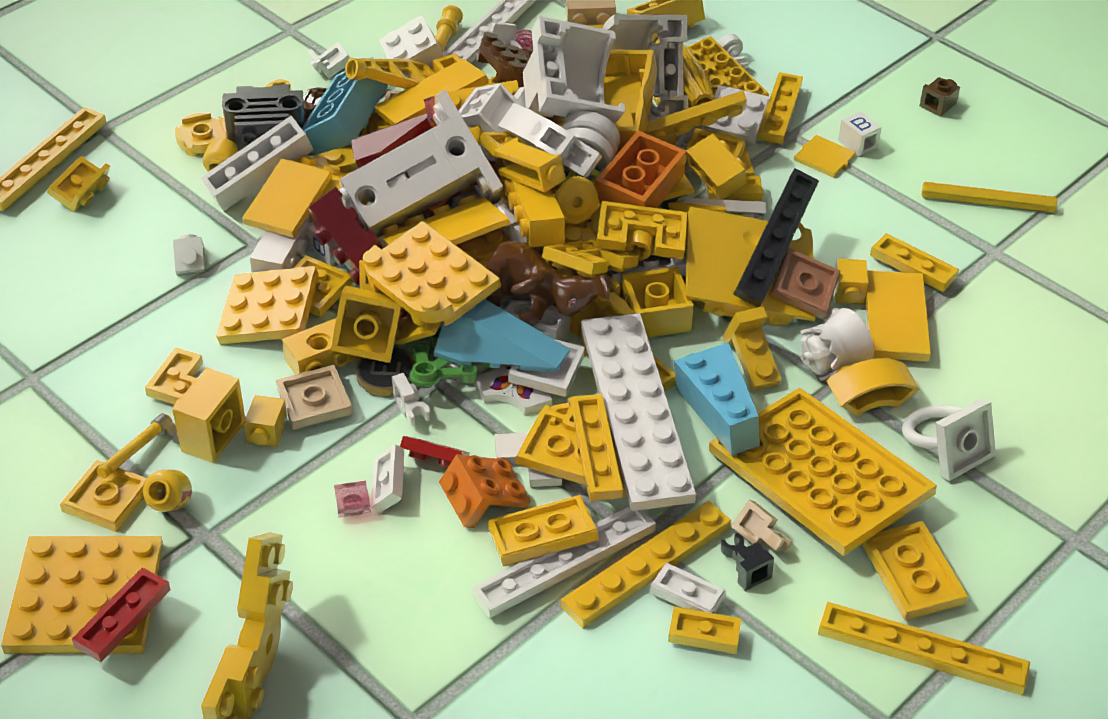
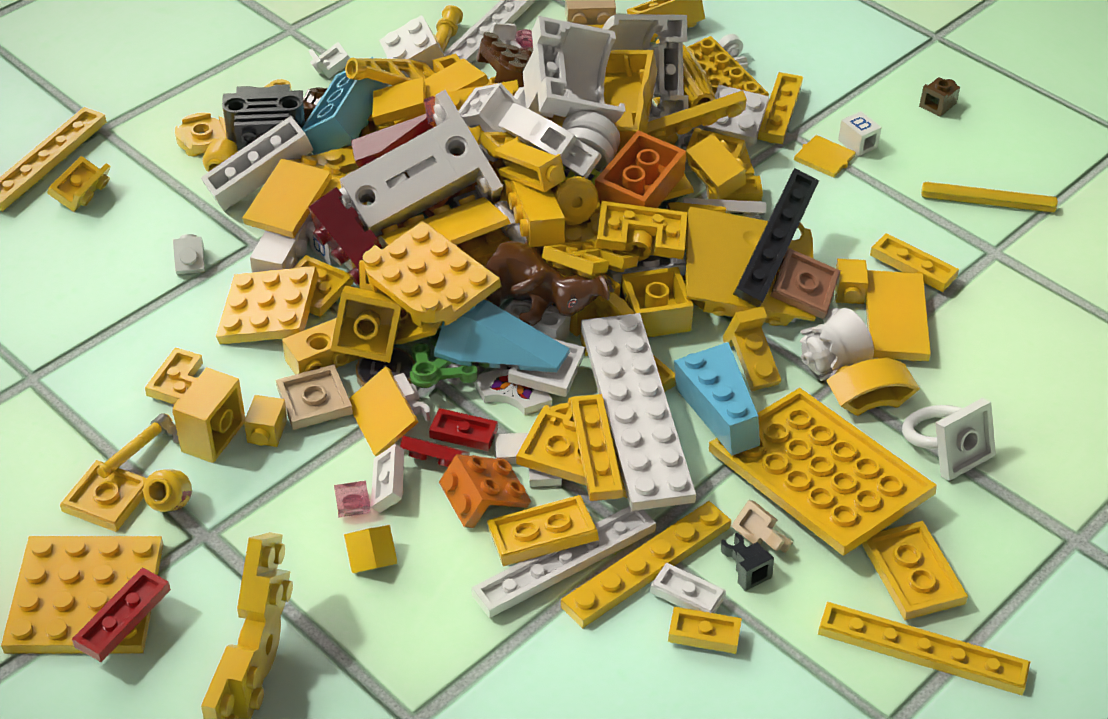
none -> yellow panel [344,525,397,573]
none -> yellow piece [349,366,419,457]
none -> yellow tile [372,77,426,125]
none -> red plate [429,408,498,452]

